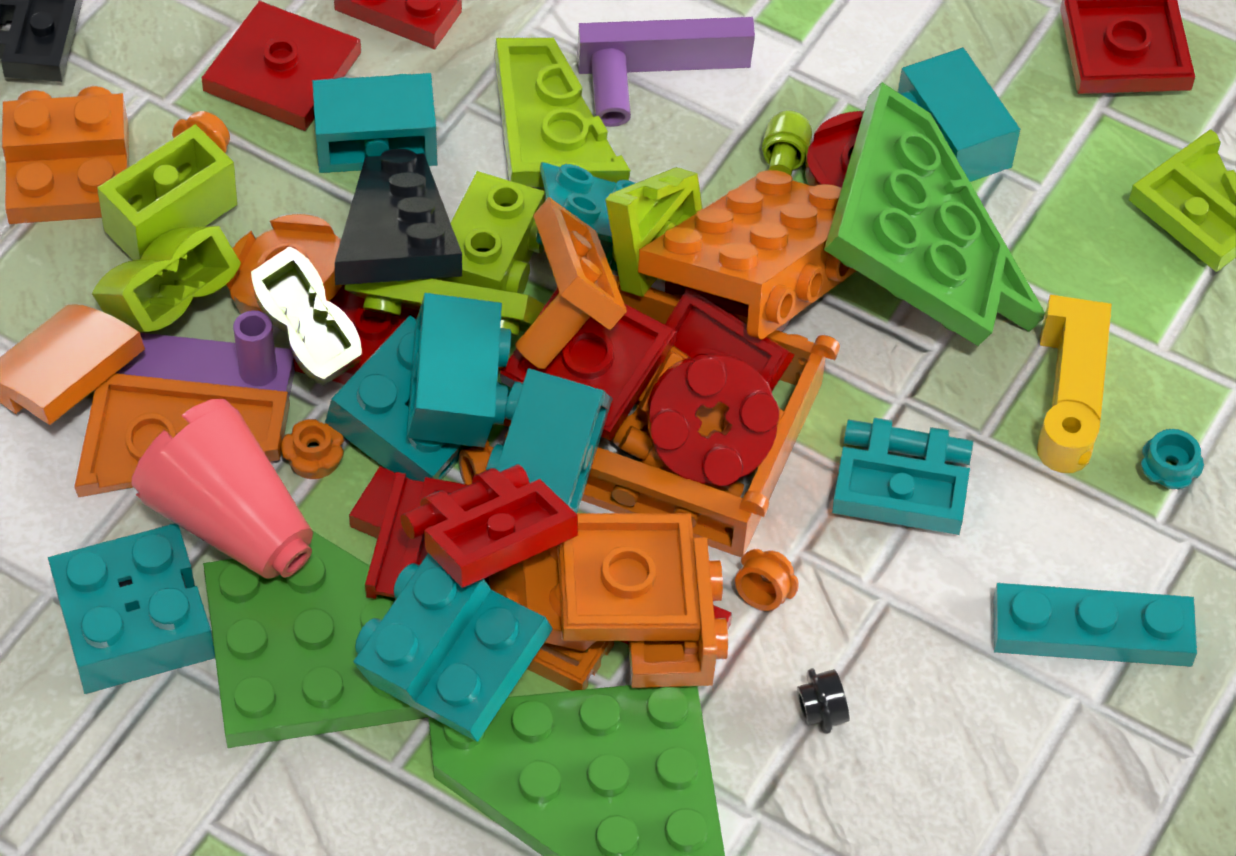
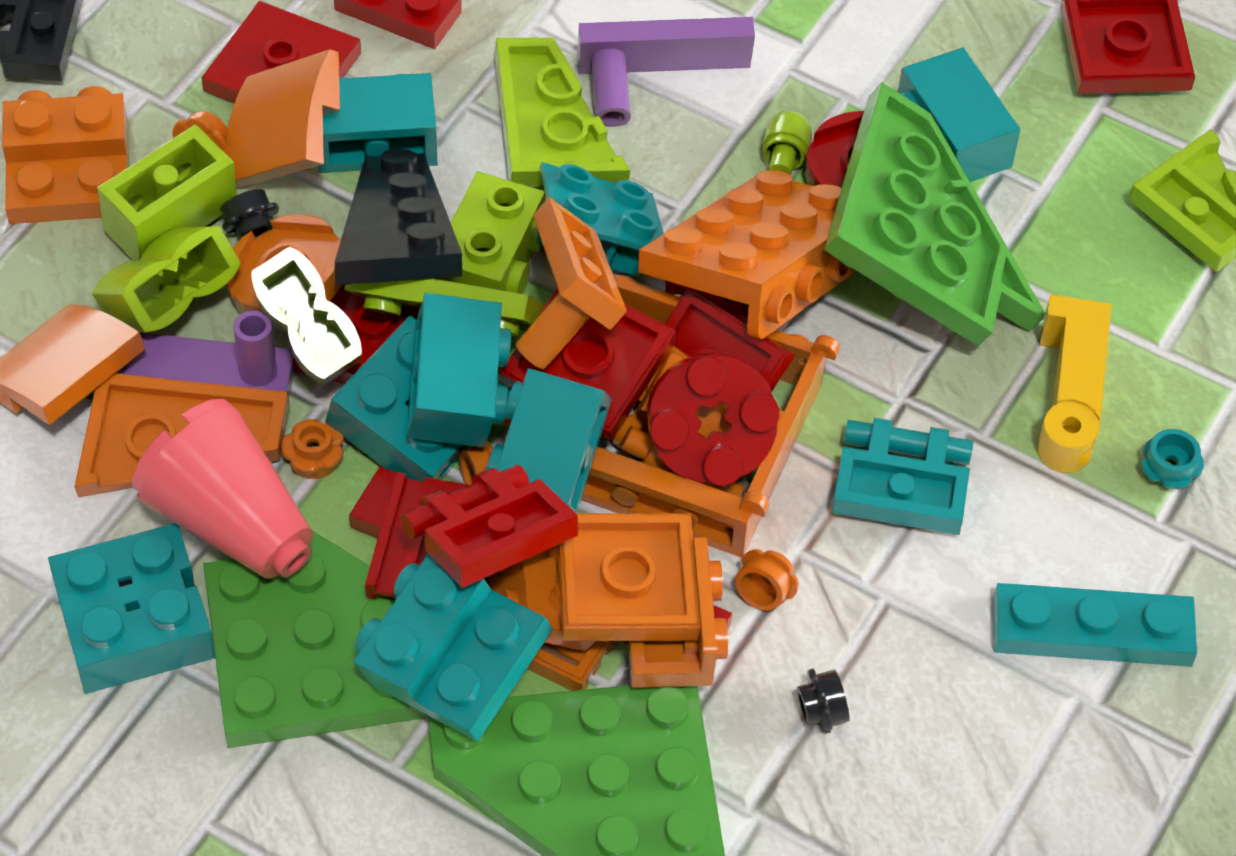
lime wing [605,167,703,297] -> none
none -> black plate [220,189,279,239]
none -> orange slope [224,49,340,188]

